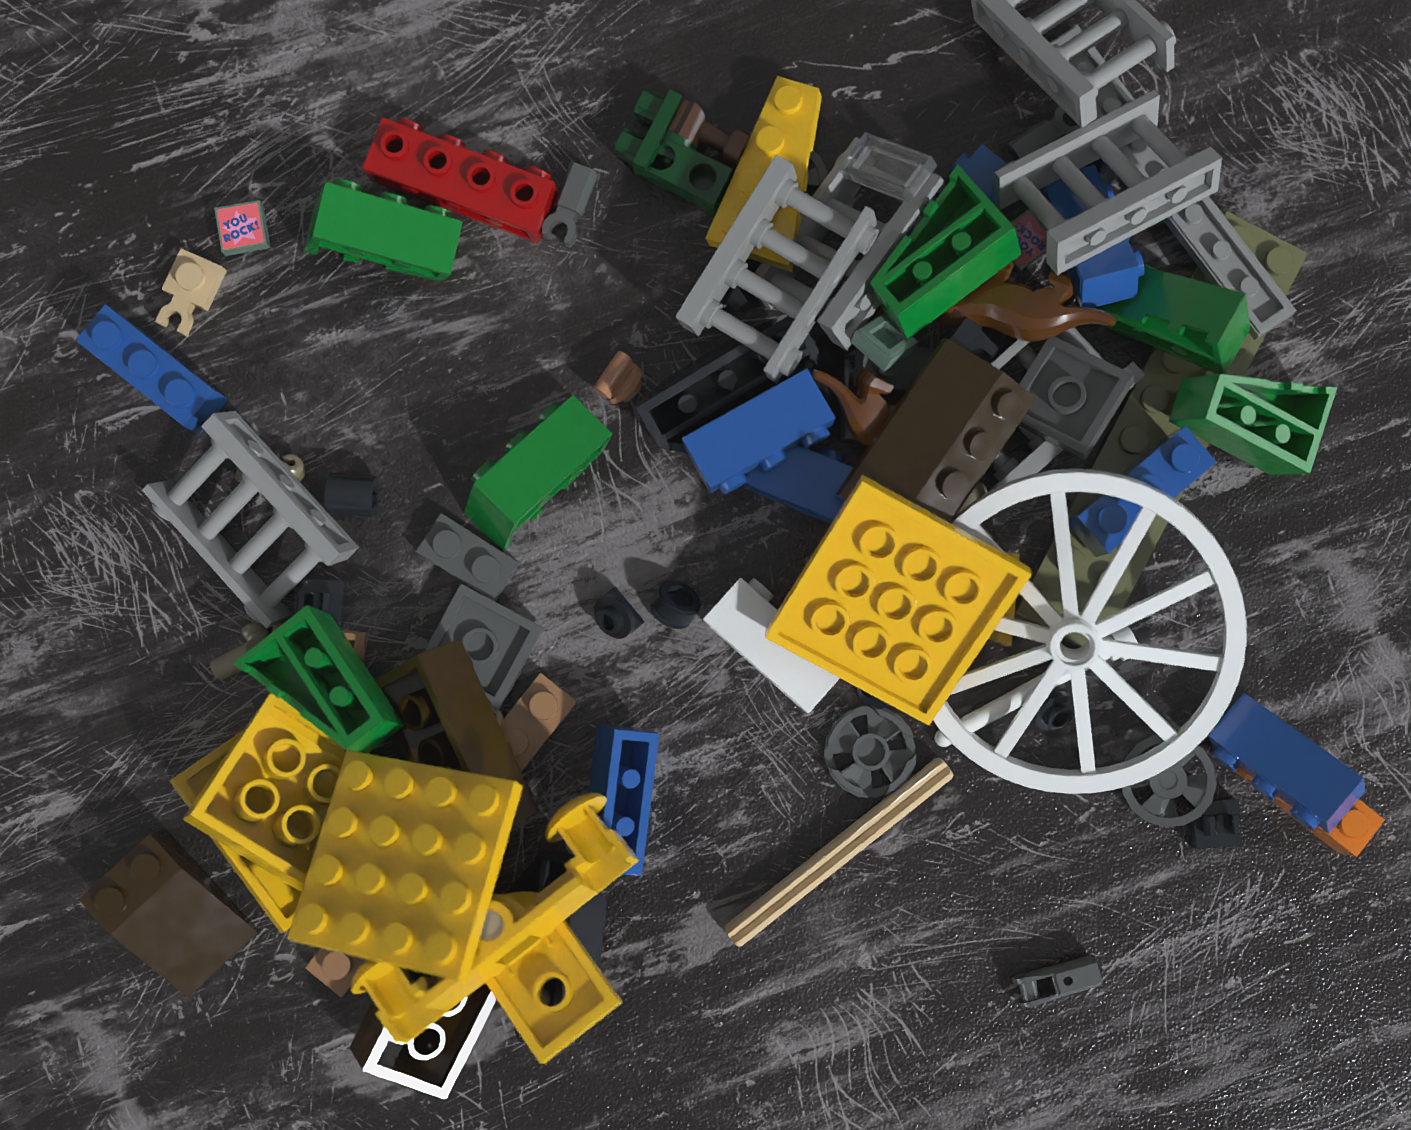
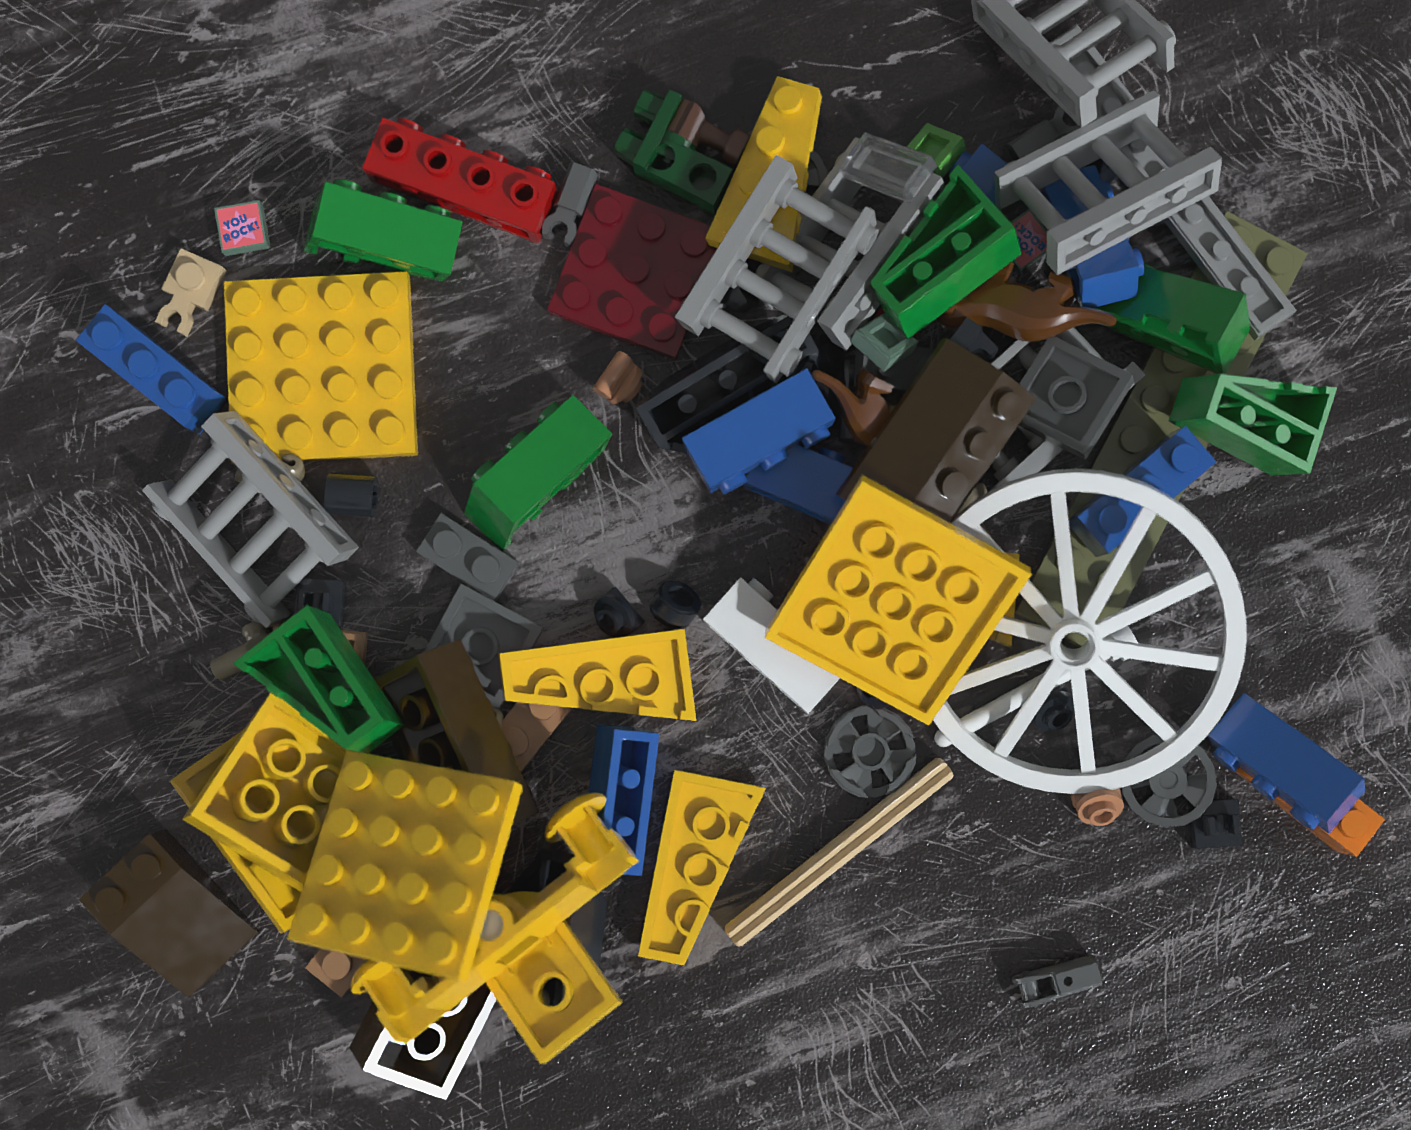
none -> yellow plate [224,272,418,465]
none -> yellow wing [498,629,697,721]
none -> dark red plate [547,184,718,361]
none -> yellow wing [638,769,766,965]
none -> bright green plate [900,123,967,178]
none -> nougat plate [1071,788,1124,826]

